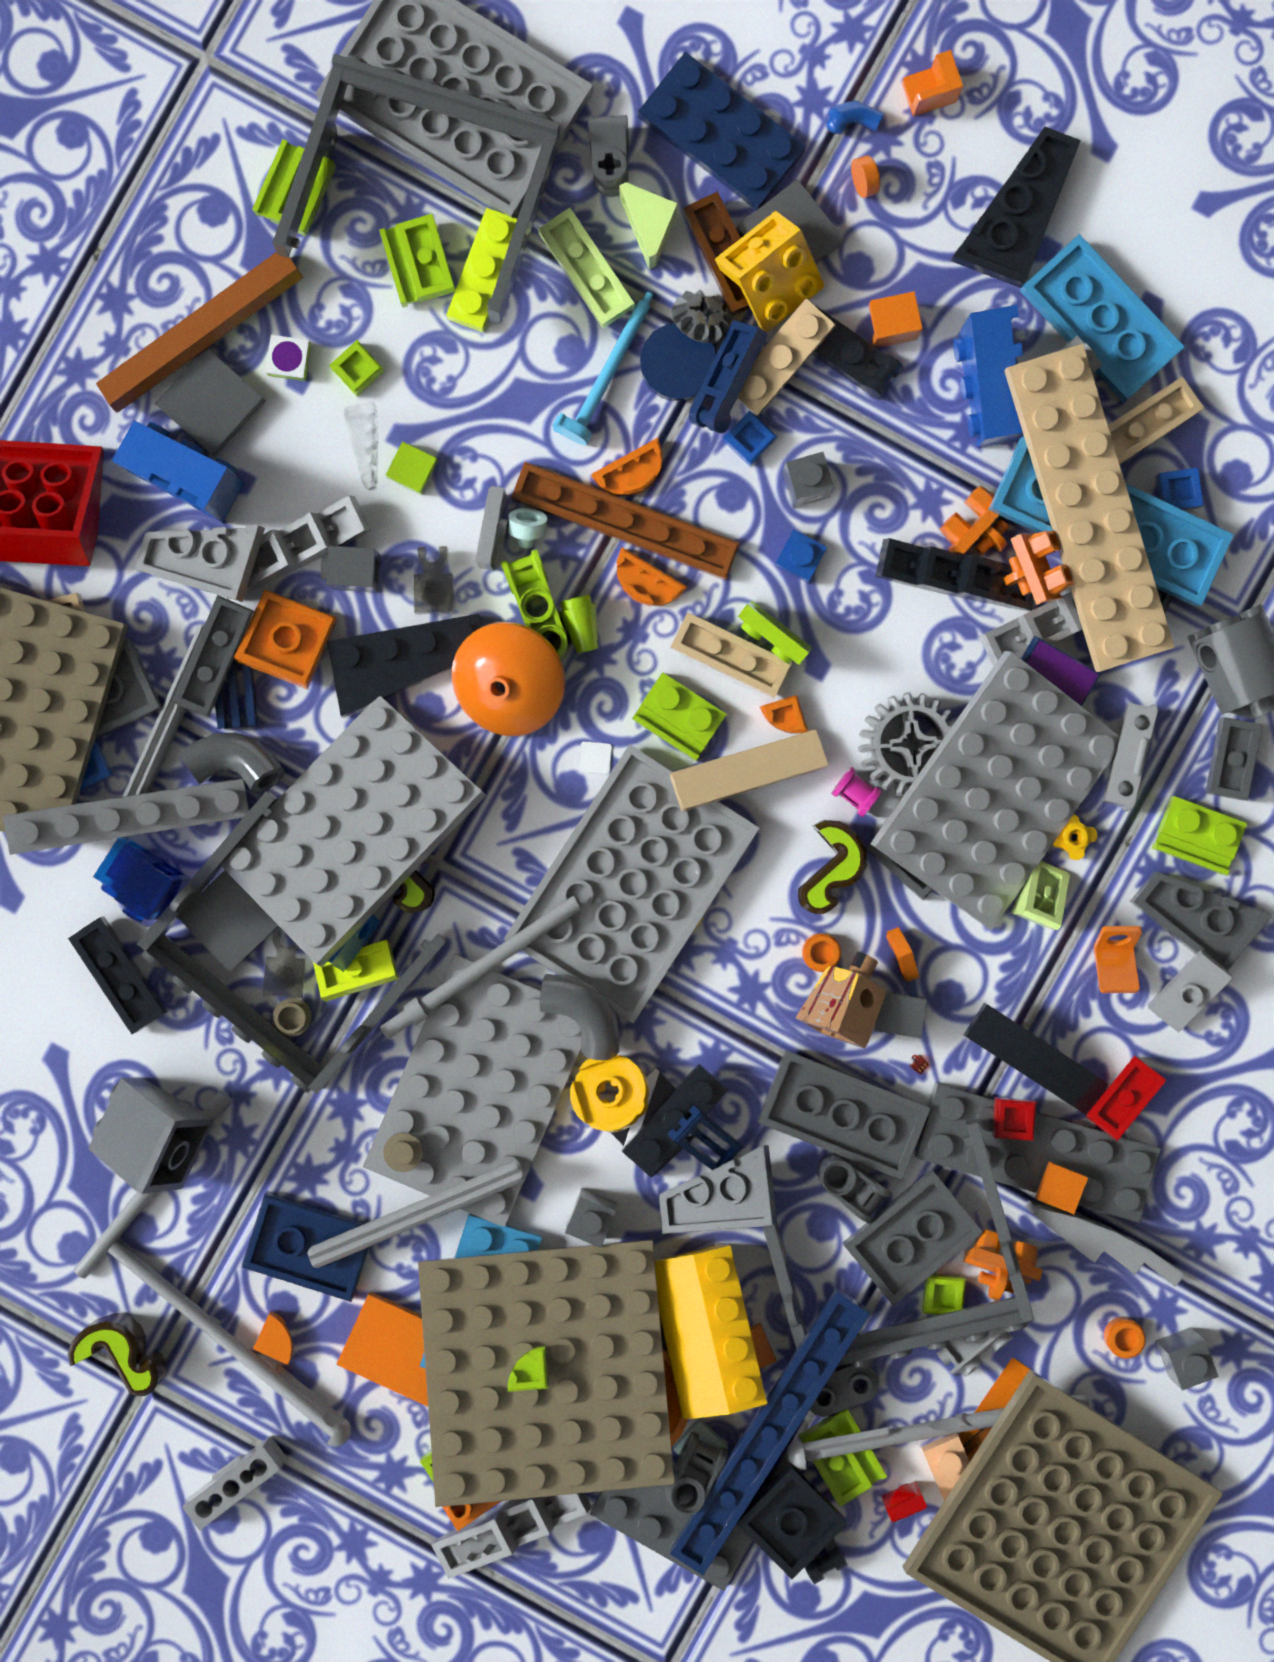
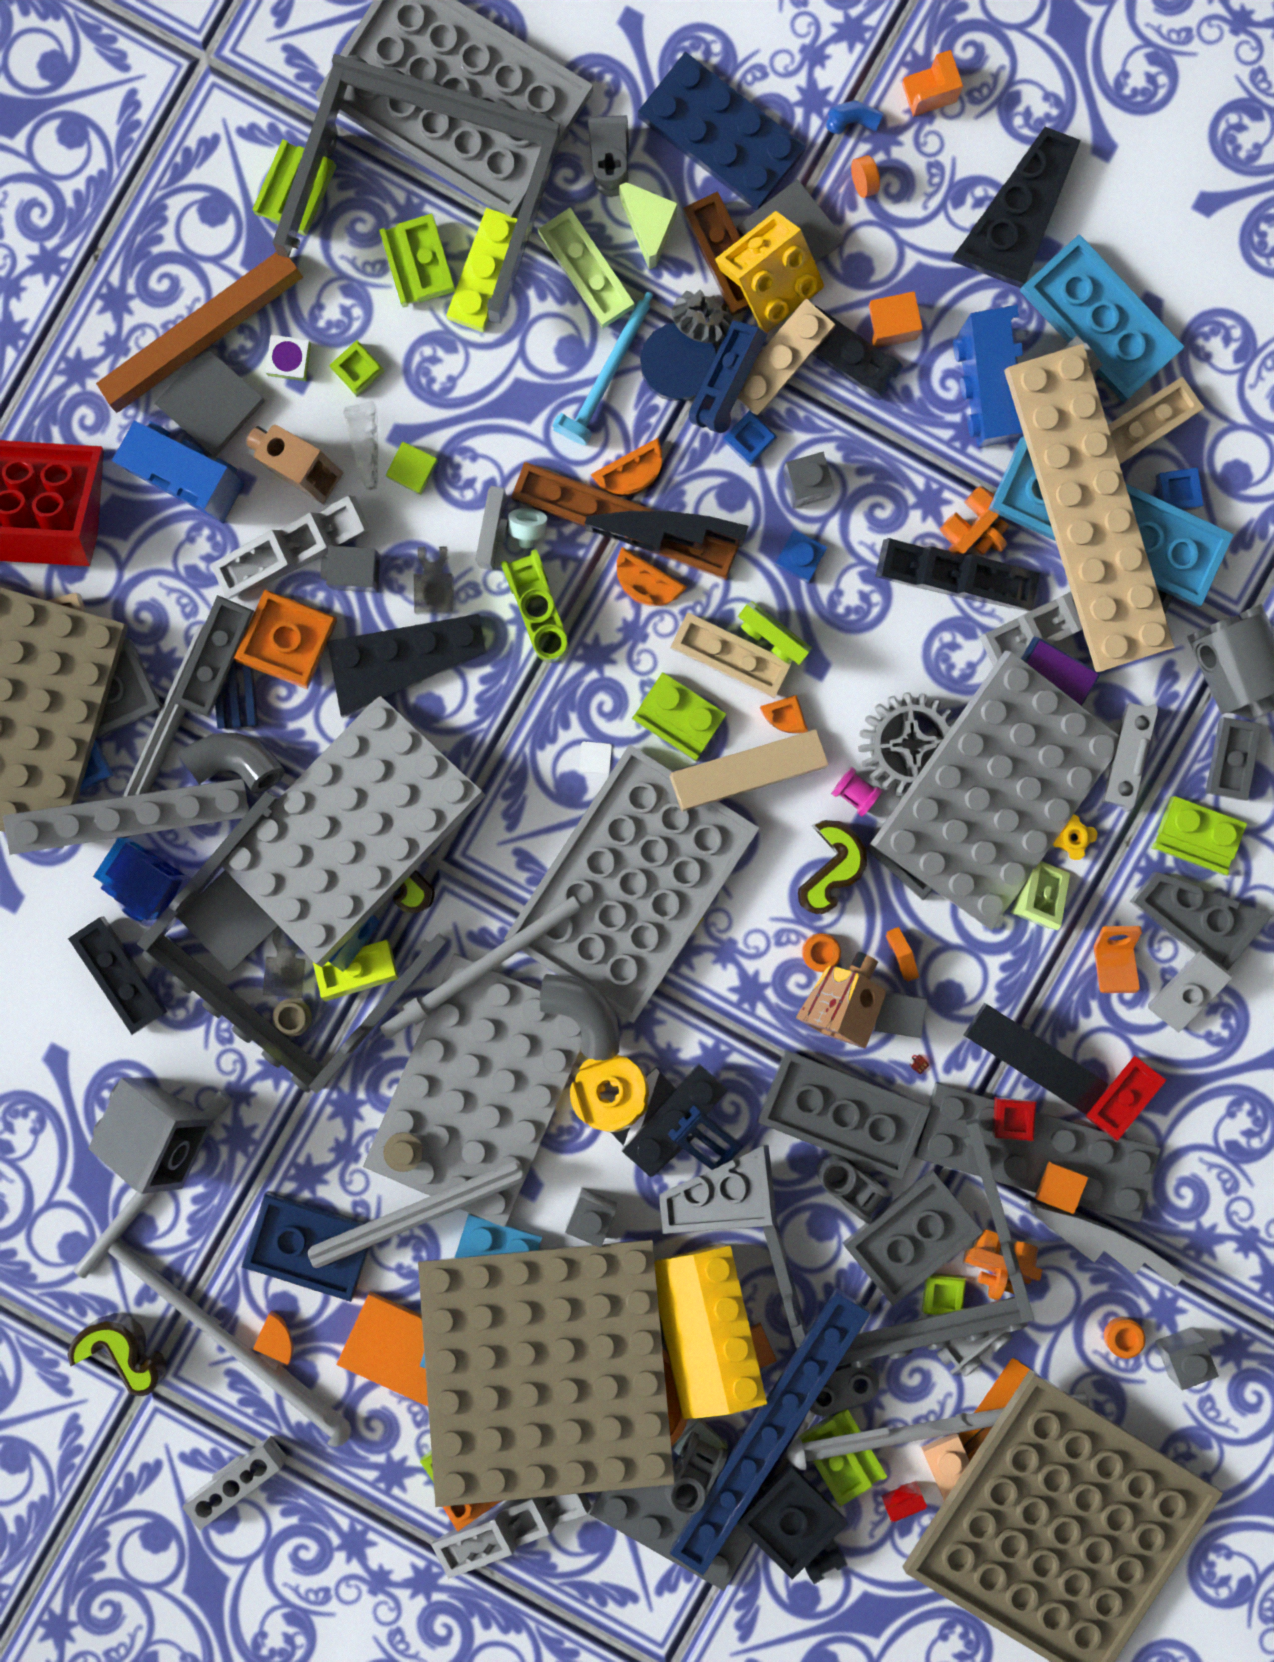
light grey wing [134,525,265,602] -> none
orange dish [452,622,565,736] -> none
lime tile [508,1345,548,1392] -> none
lime cone [559,594,599,653] -> none
orange hips [1004,531,1074,605] -> none
none -> medium nougat torso [246,424,344,505]
none -> black slope [585,511,749,554]

